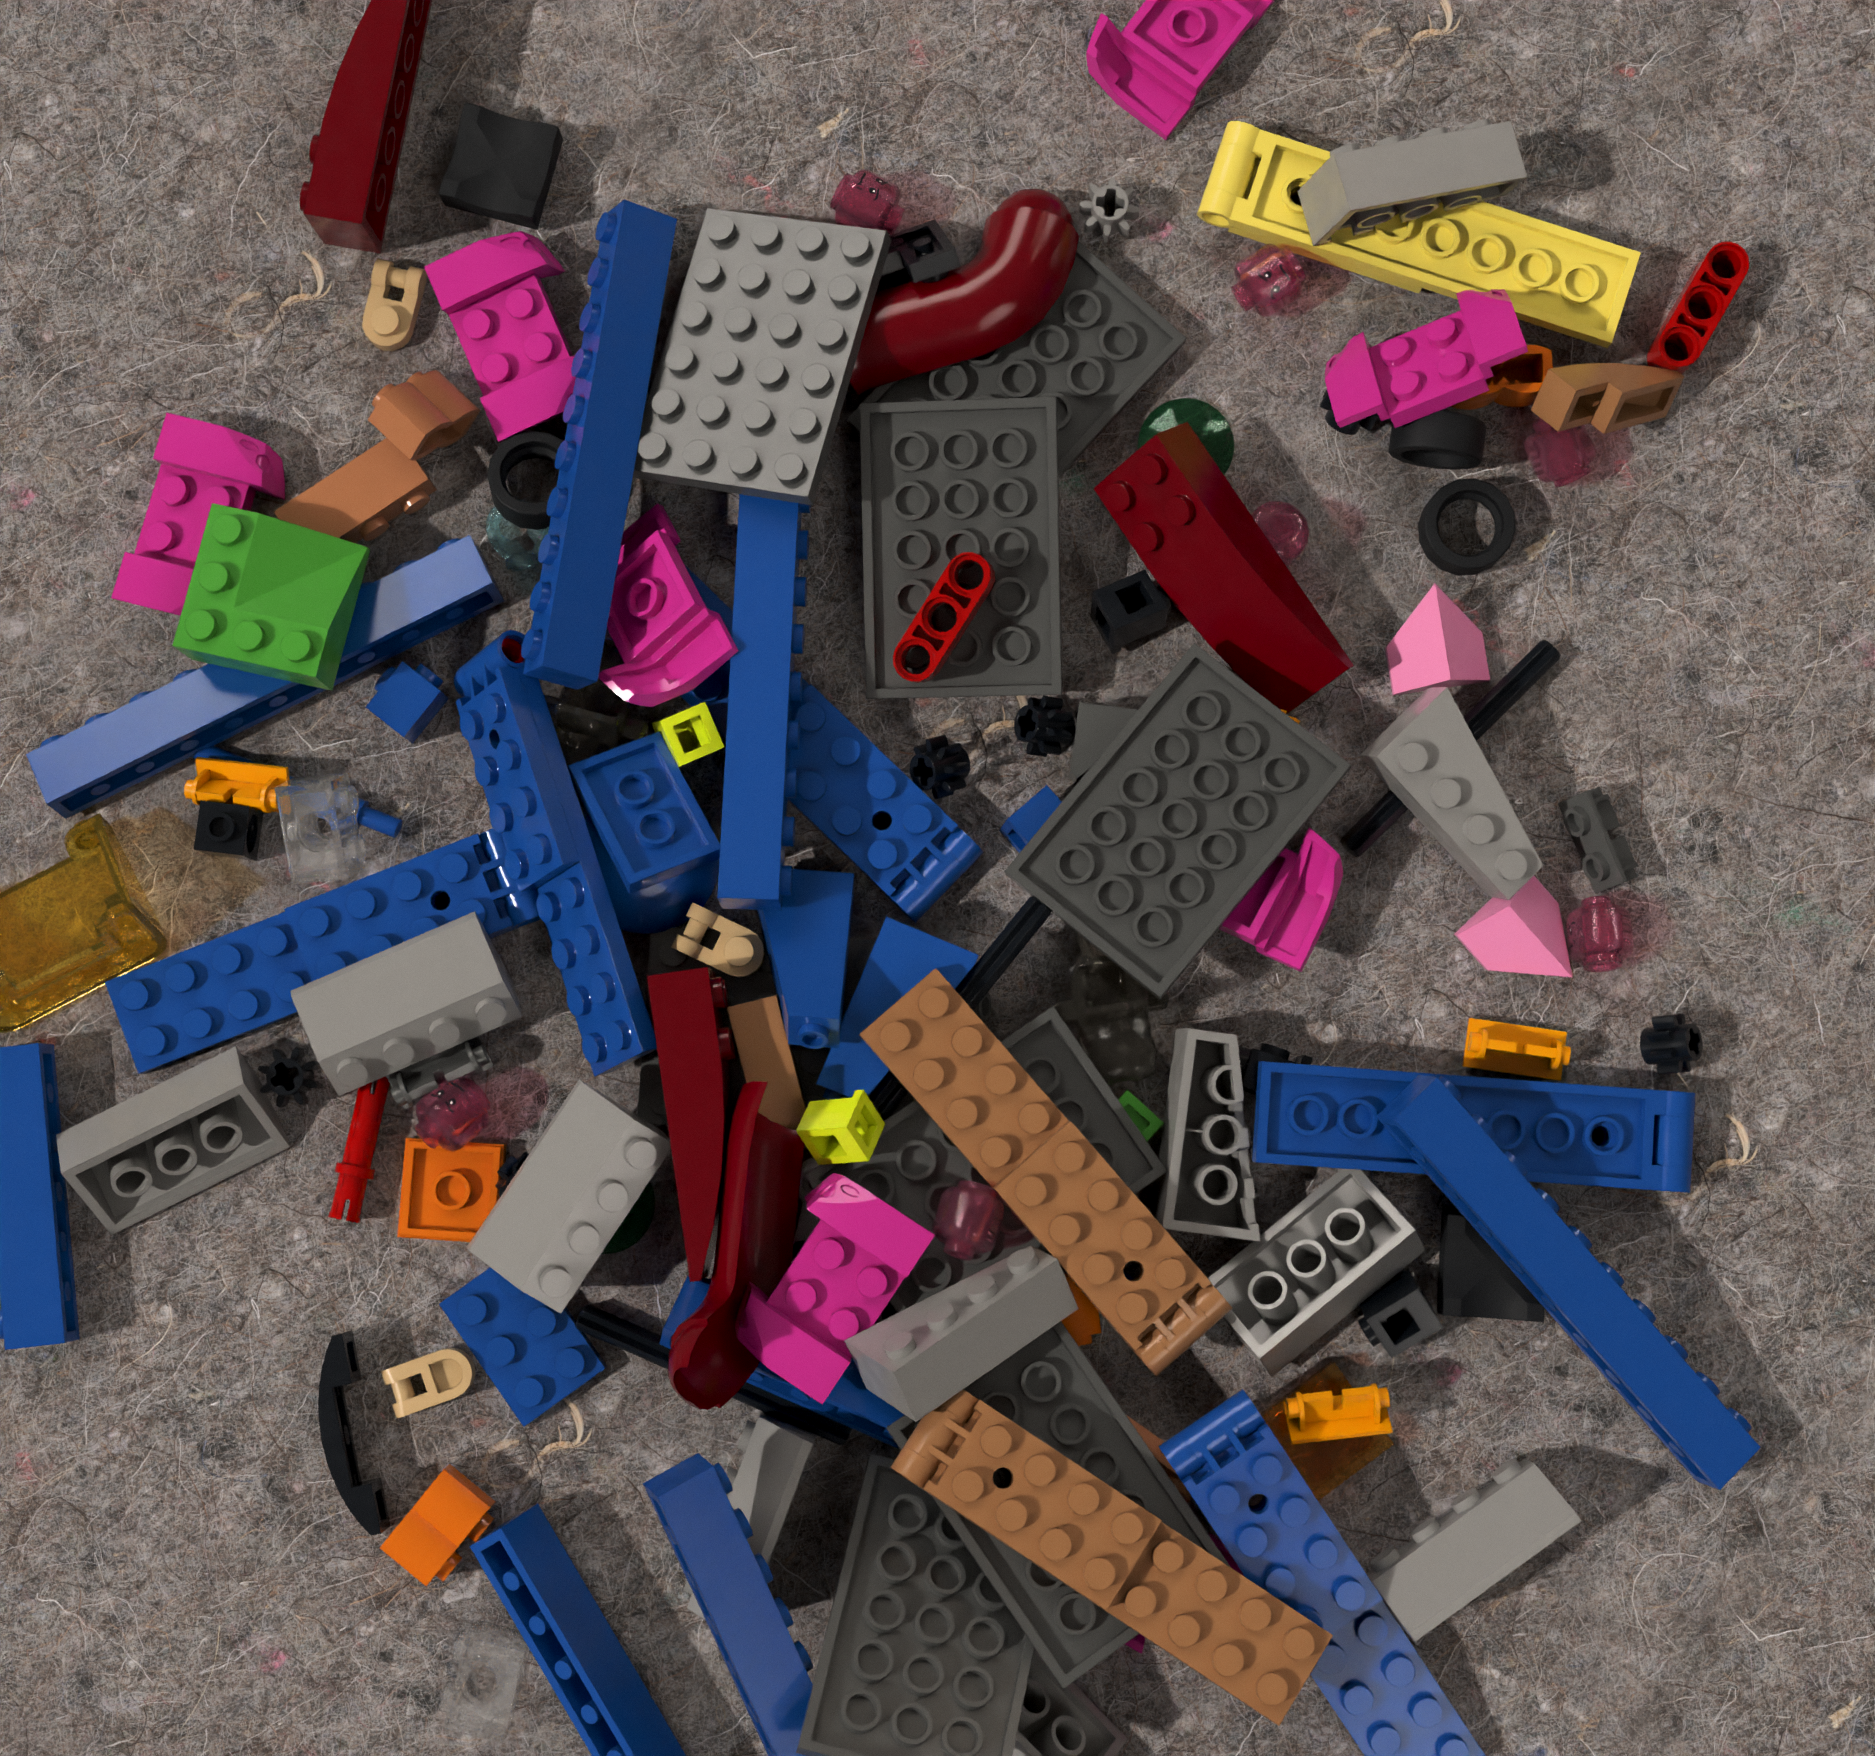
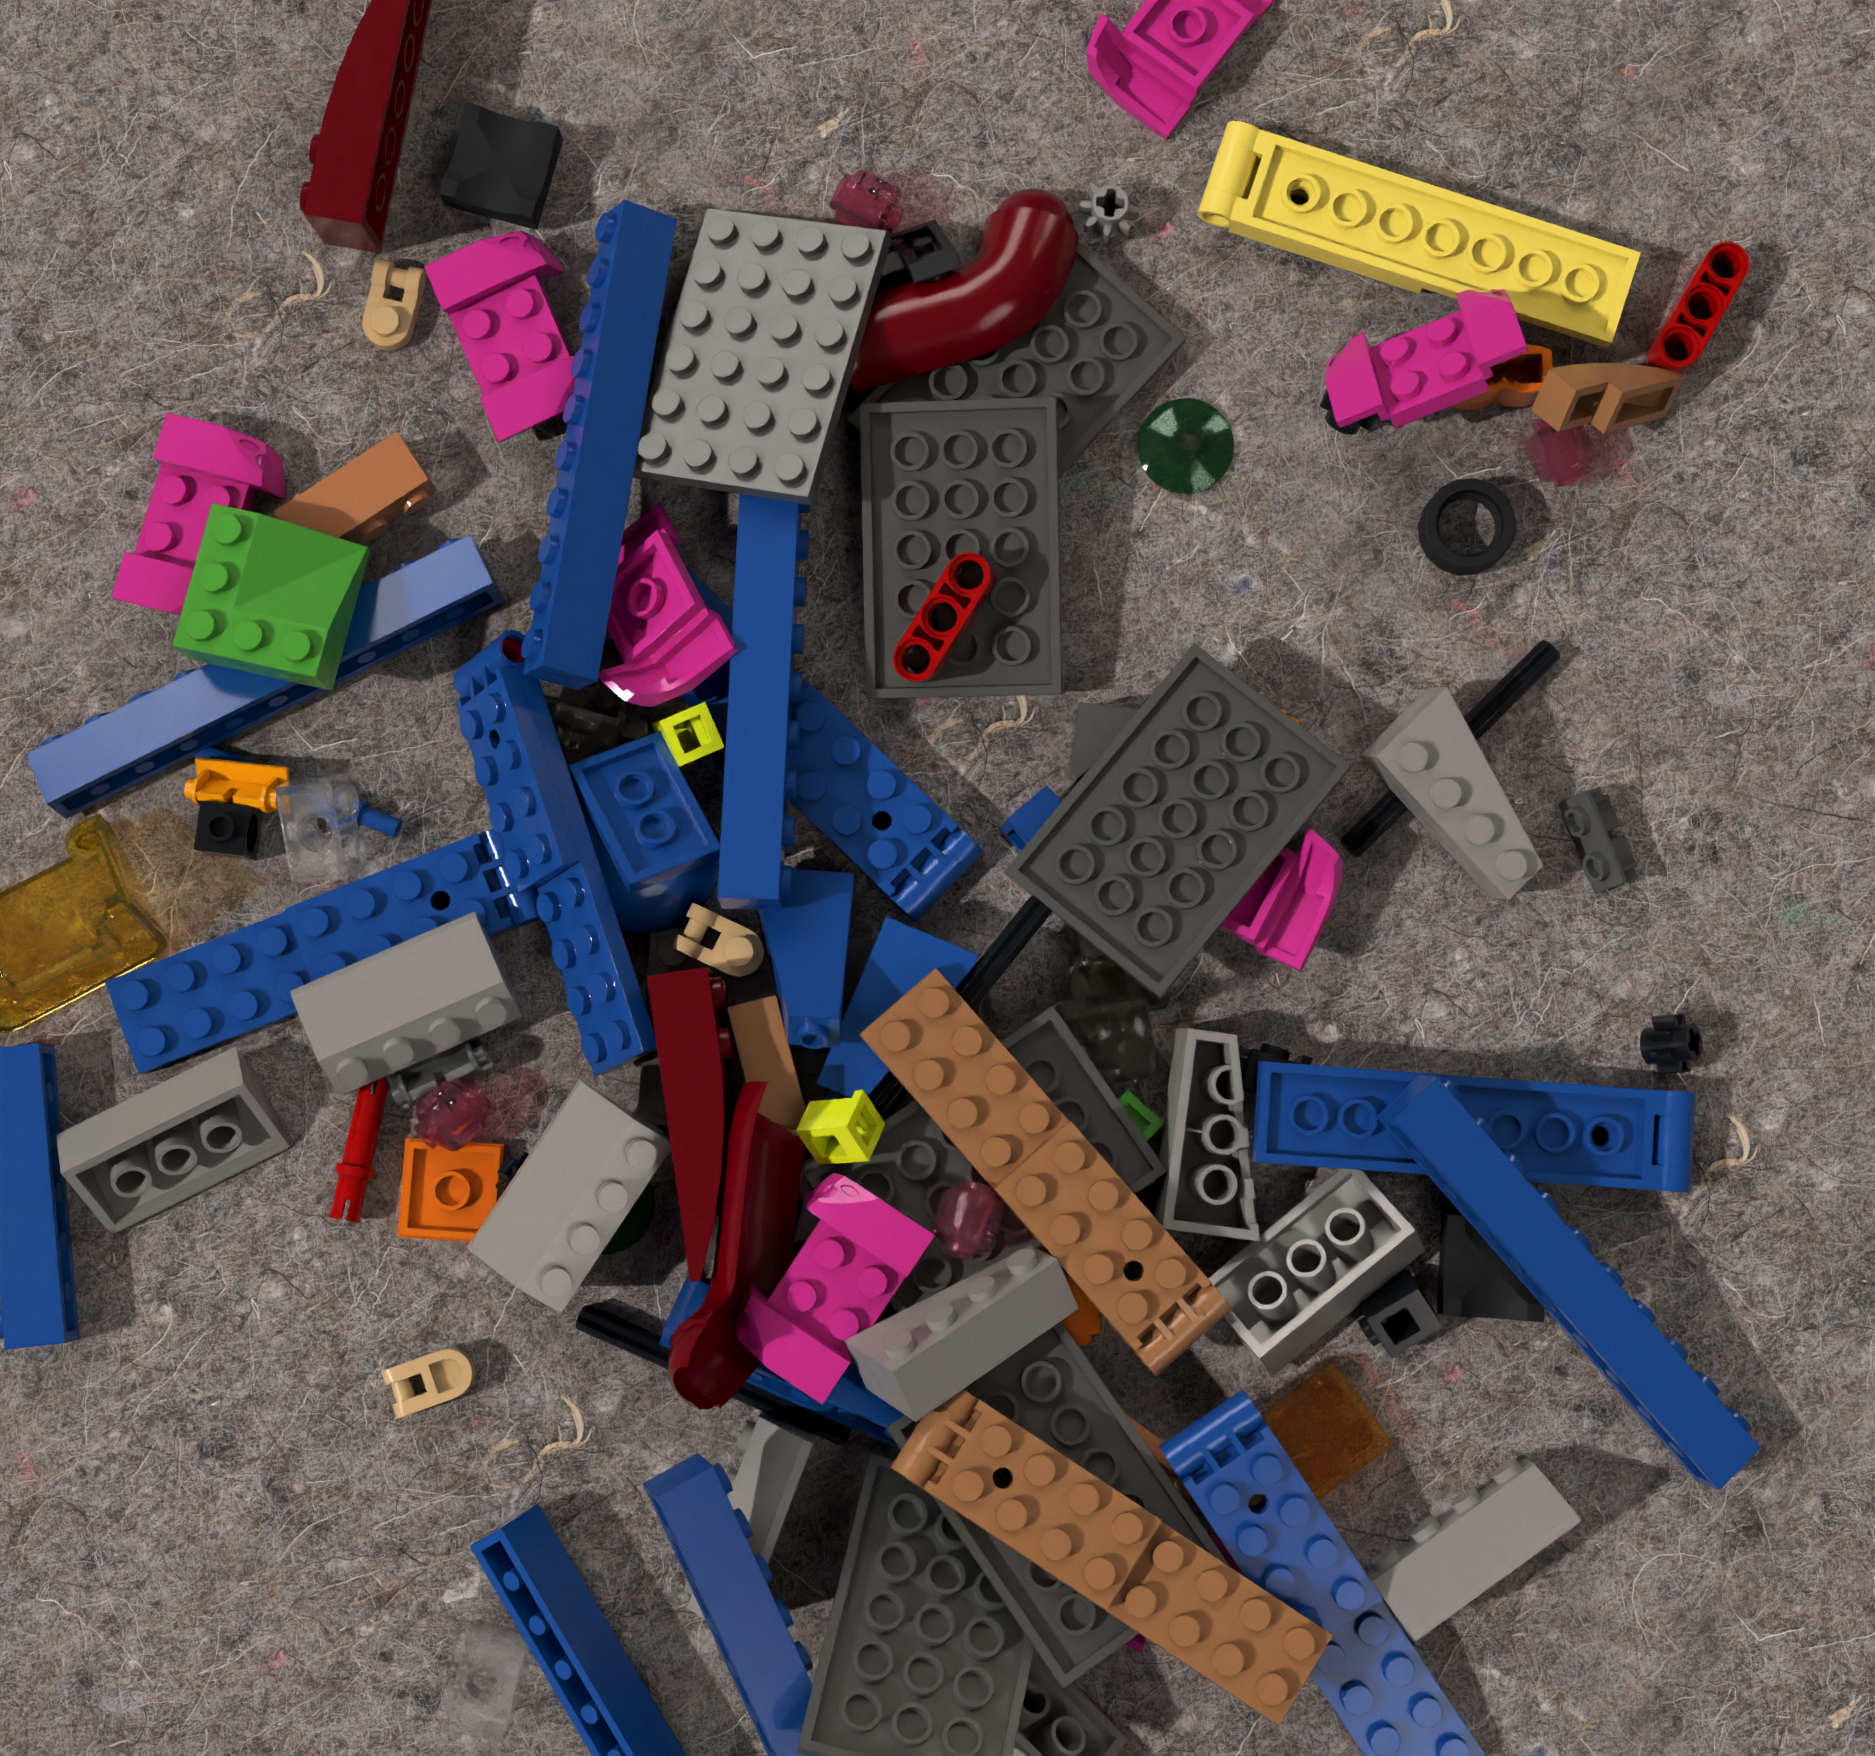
black gear [258,1047,322,1107] -> none
black slope [318,1330,391,1536] -> none
blue brick [366,661,449,744] -> none
nougat brick [368,370,481,461] -> none
orange brick [380,1464,496,1586] -> none
blue plate [439,1267,608,1427] -> none
clear light blue piece [486,499,549,572] -> none
black tyre [487,431,564,530] -> none
black gear [910,735,970,799] -> none
black gear [1014,696,1075,757] -> none
black brick [1090,570,1170,654] -> none
dark red slope [1093,422,1354,715] -> none
clear pink head [1230,243,1306,317] -> none
clear pink head [1251,501,1309,567] -> none
light orange hinge [1283,1383,1392,1445] -> none
light grey wedge [1297,119,1527,246] -> none
bright pink slope [1385,583,1490,696] -> none
black tyre [1388,410,1487,470] -> none
bright pink slope [1454,876,1573,978] -> none
light orange hinge [1462,1018,1571,1081] -> none
clear pink head [1566,896,1634,973] -> none

